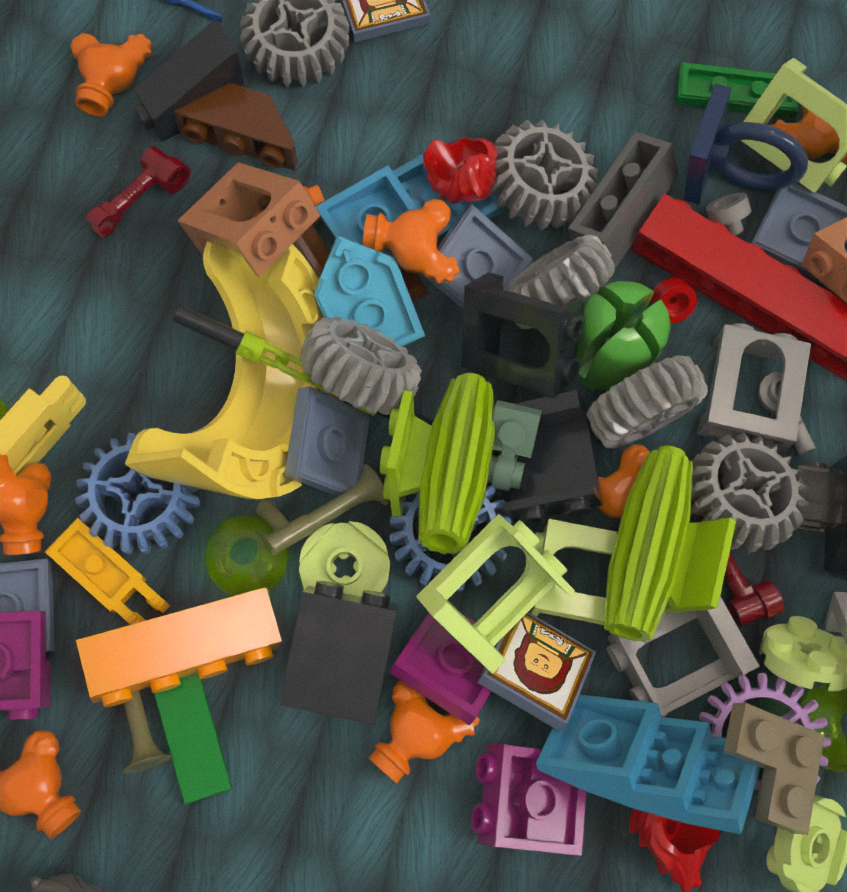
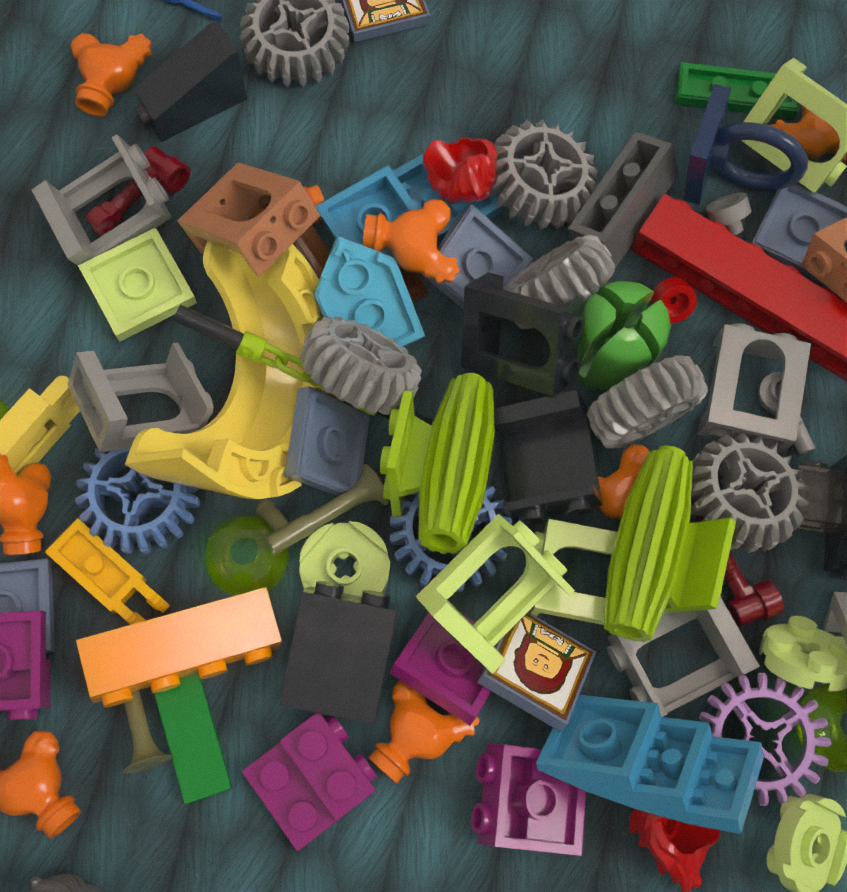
reddish brown slope [173,83,298,171] -> none
sand green plate [487,400,542,492] -> none
dark tan plate [723,703,824,835] -> none
none -> light grey panel [31,134,172,265]
none -> light grey panel [68,343,214,452]
none -> yellowish green plate [78,227,197,342]
none -> magenta plate [242,713,378,852]

